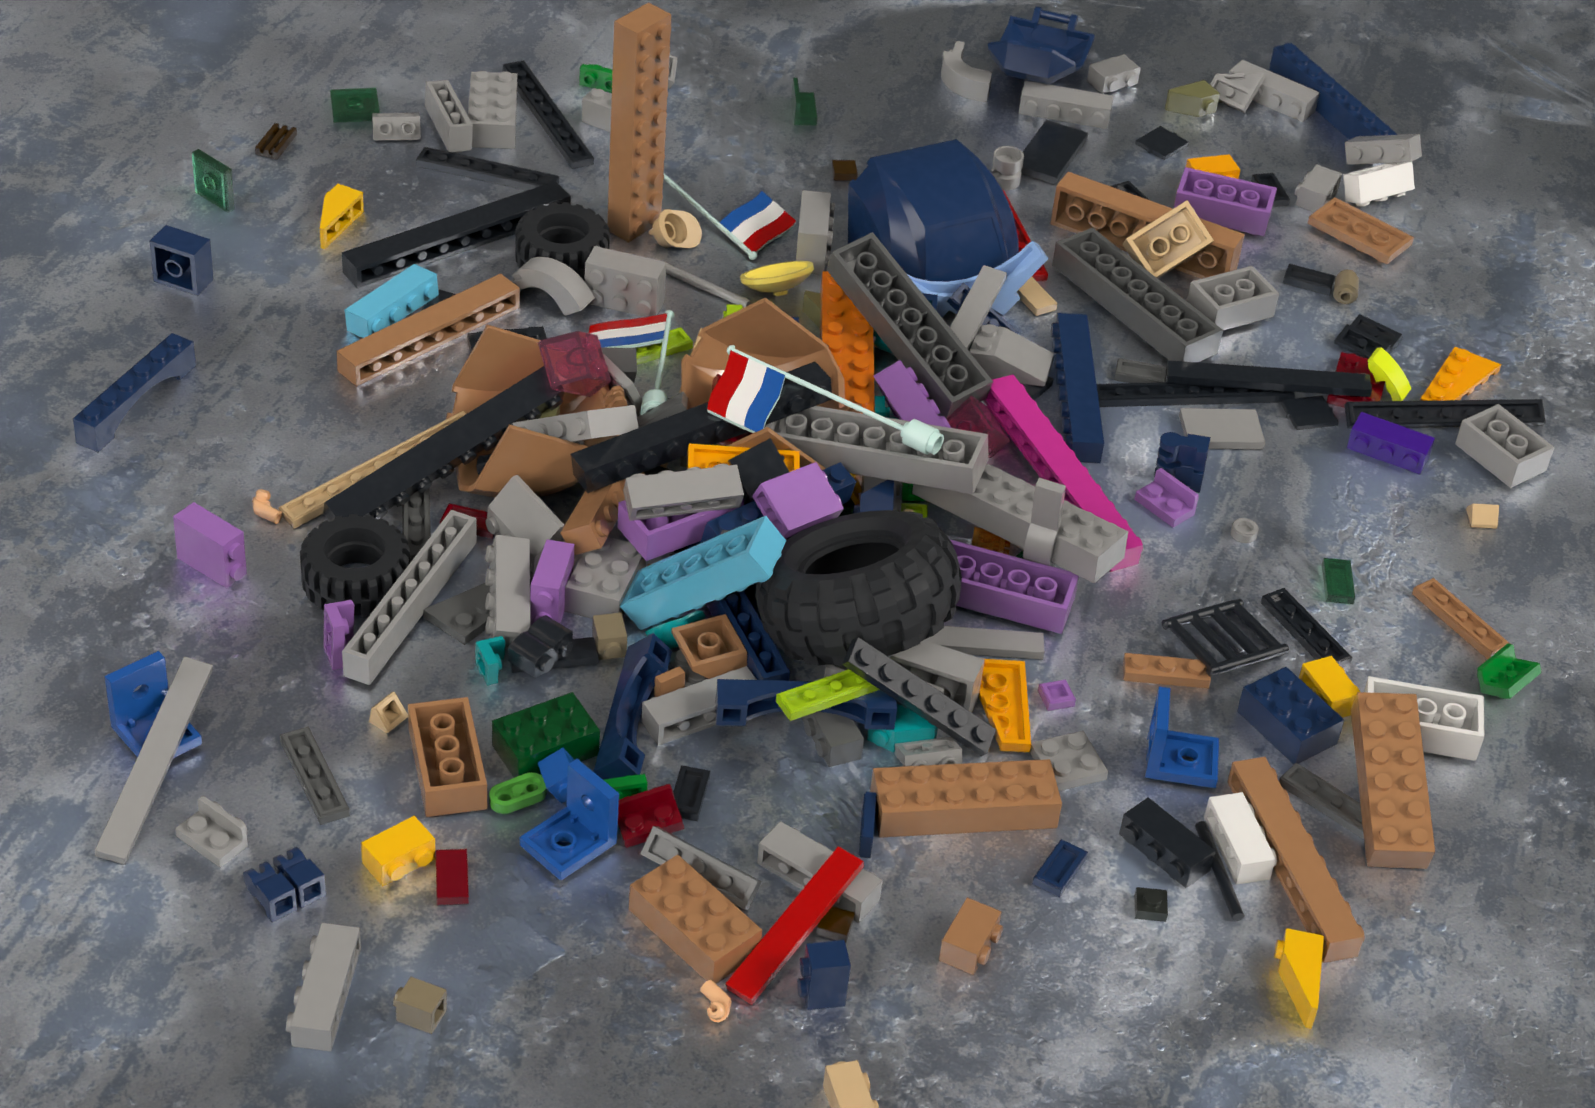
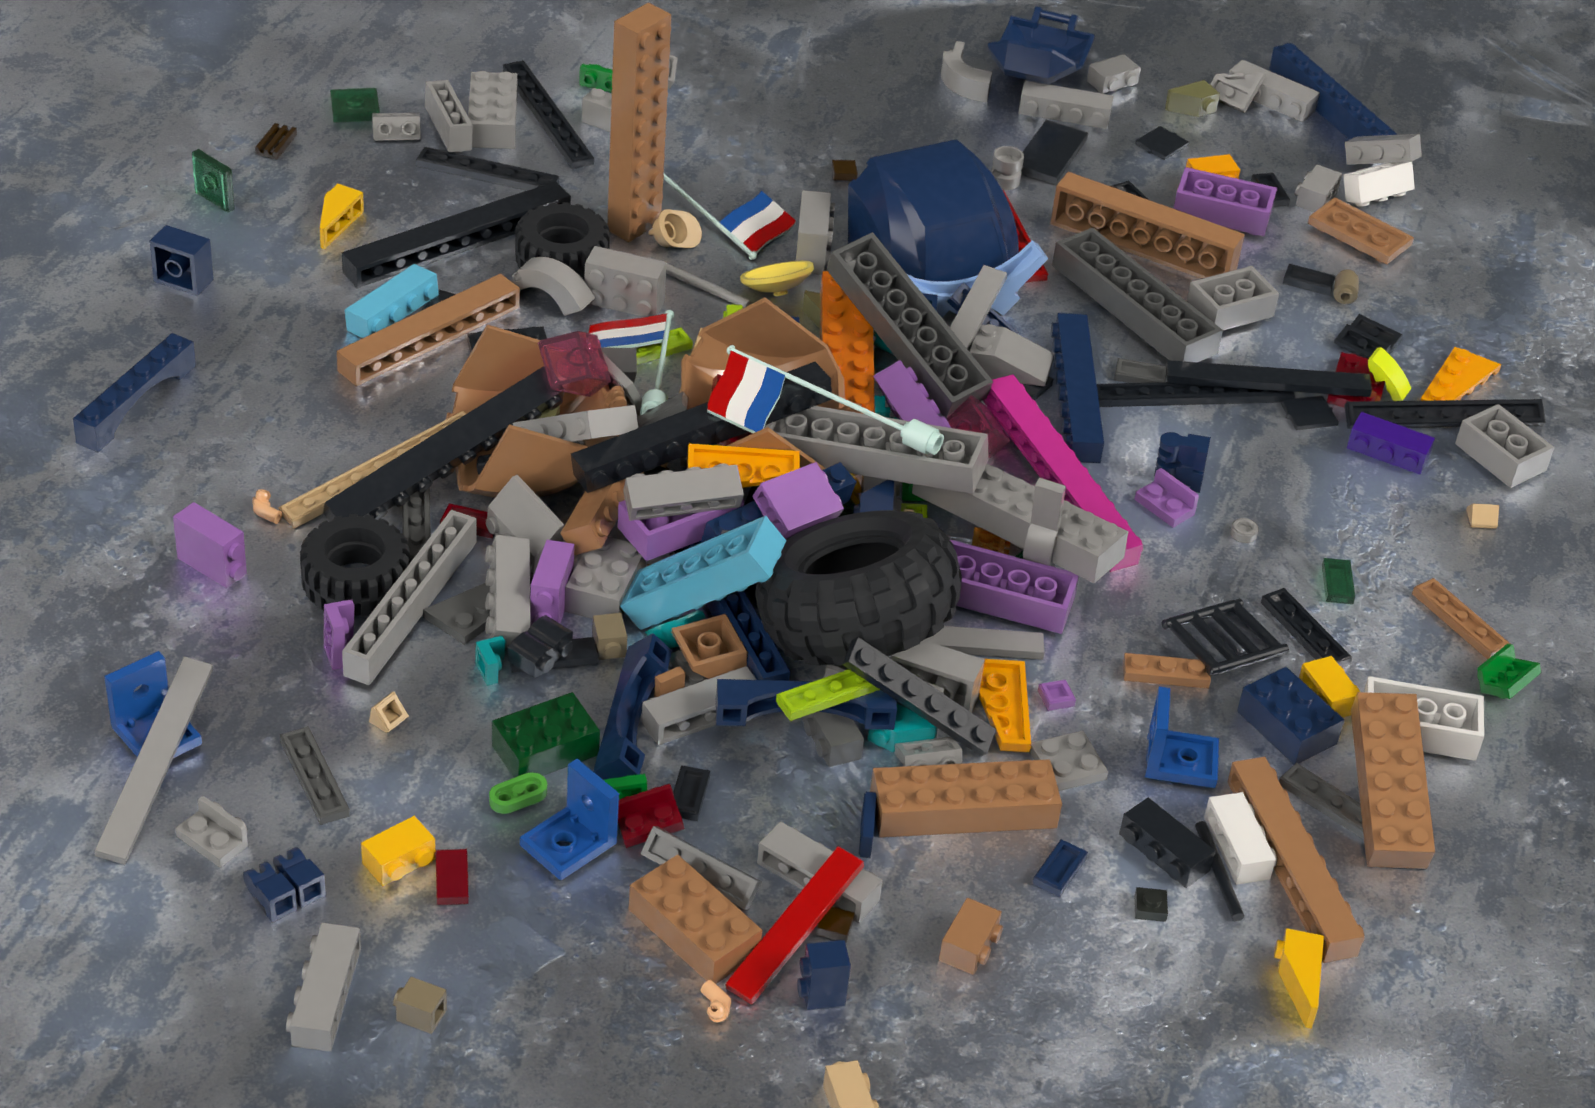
medium nougat brick [408,697,487,817] -> none
blue brick [538,748,574,804] -> none
black piece [728,438,789,501] -> none
clear green panel [791,77,817,126] -> none
tan tile [1017,276,1058,316] -> none
tan slope [1123,200,1214,278] -> none
light grey tile [1179,408,1265,449] -> none

